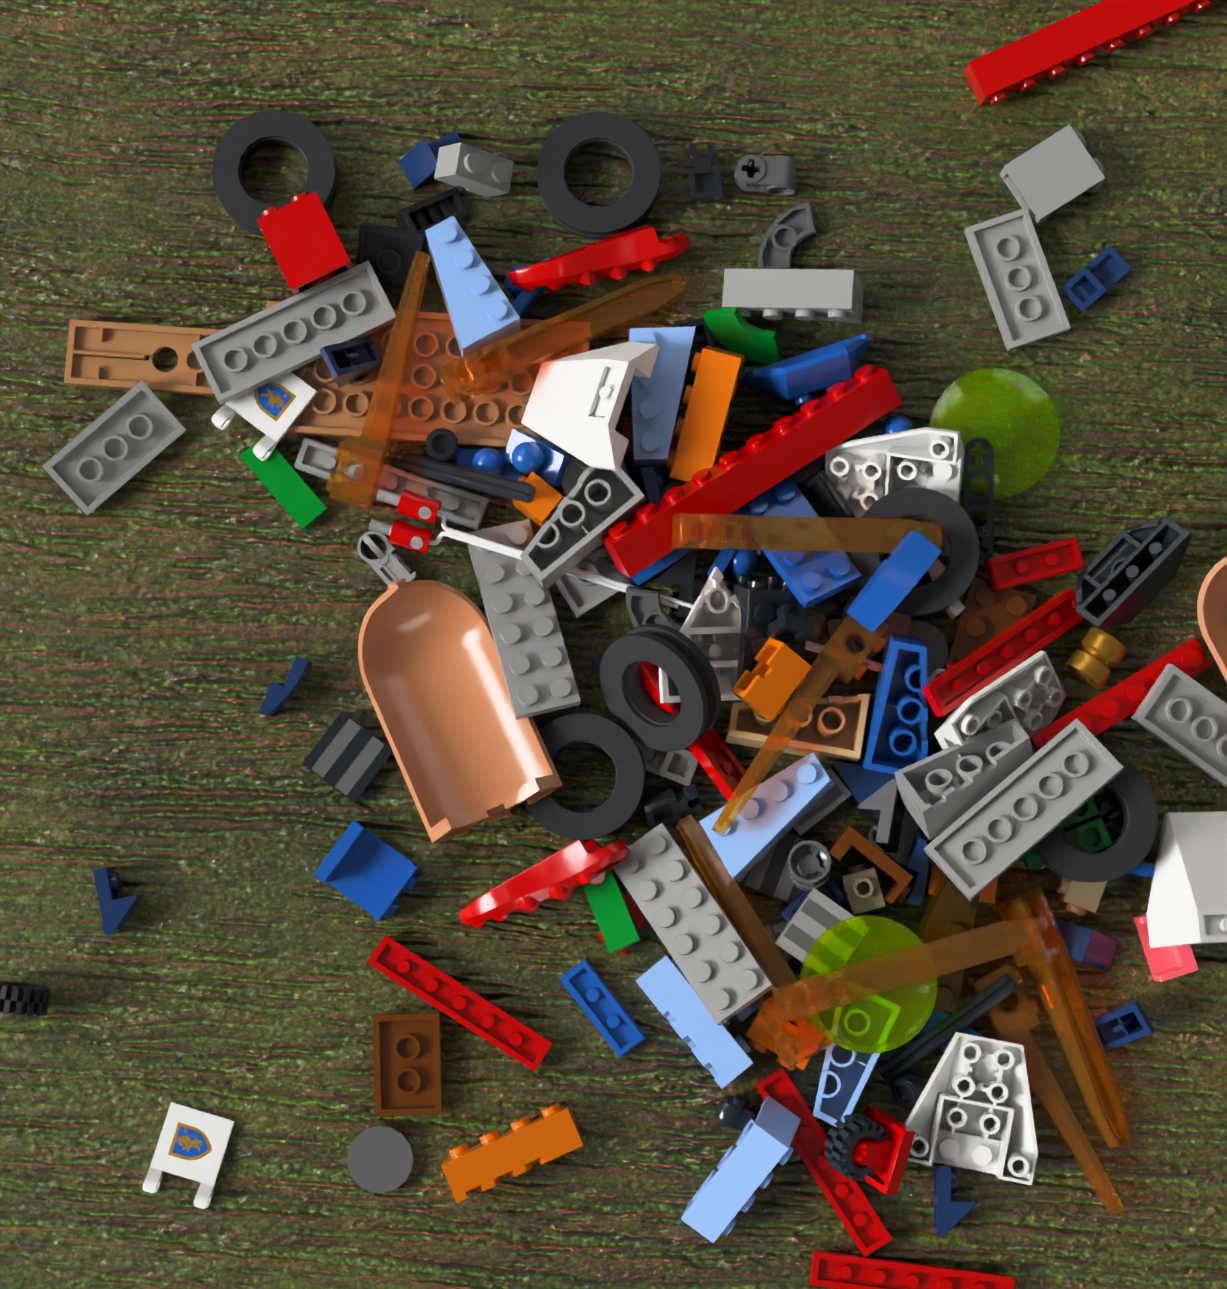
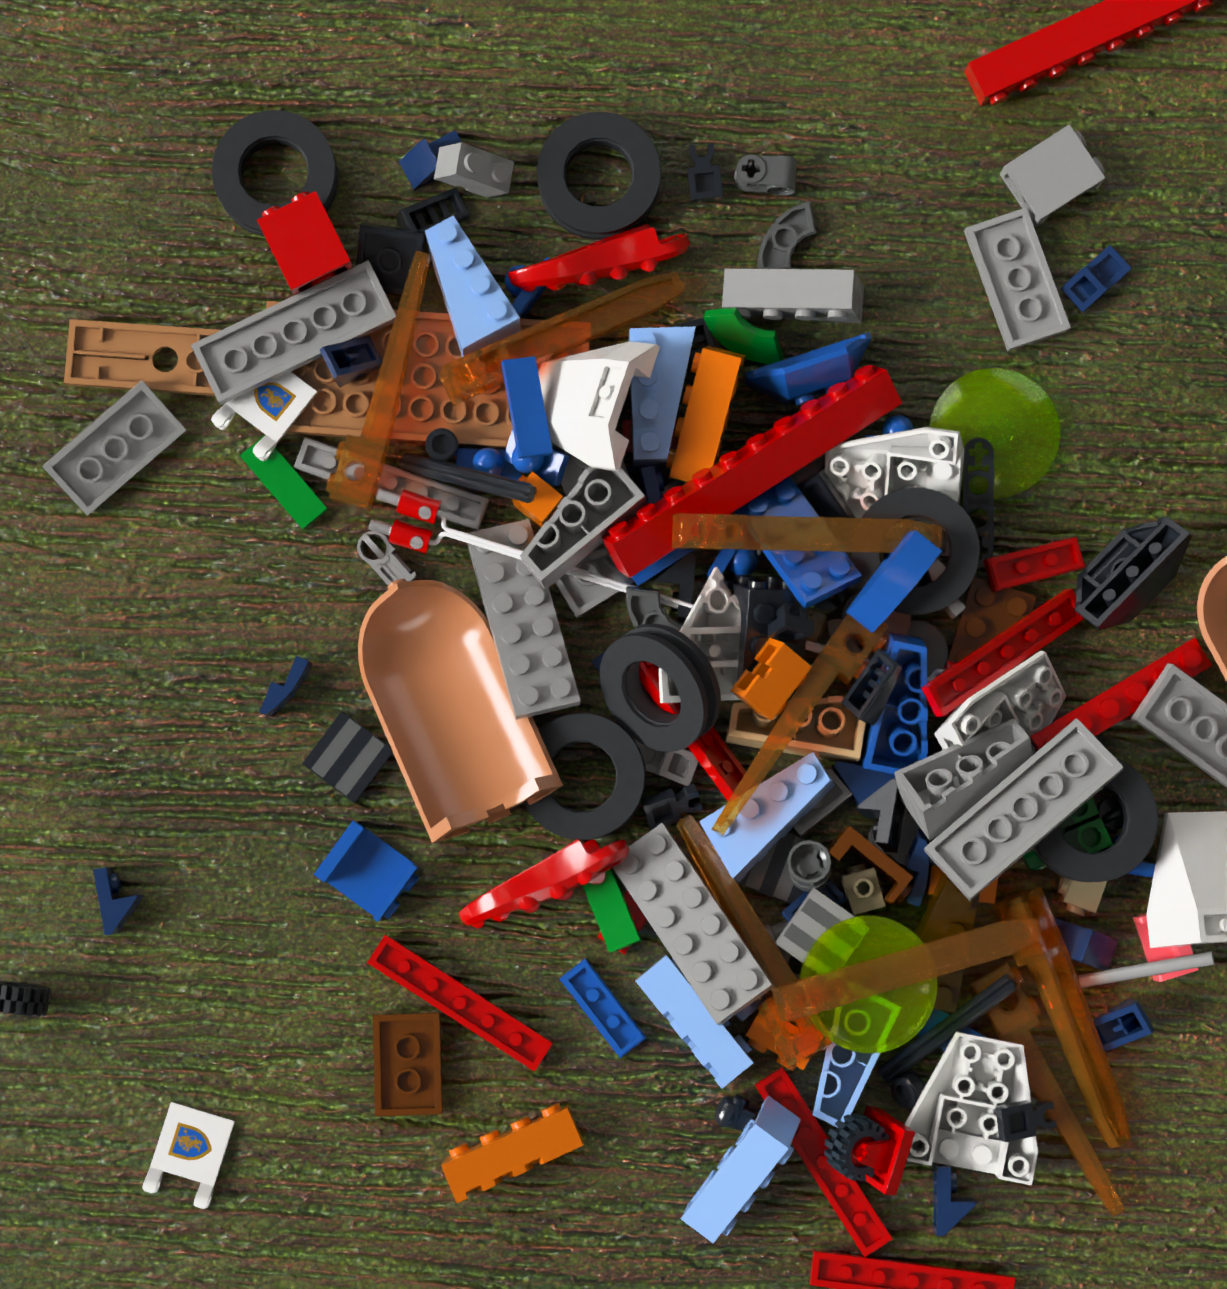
dark grey tile [347,1125,414,1193] -> none
pearl gold wheel [1065,627,1128,689] -> none
none -> blue tile [501,356,553,459]
none -> black slope [841,648,902,726]
none -> black plate [995,1100,1057,1142]
none -> light grey bar [1079,951,1215,988]

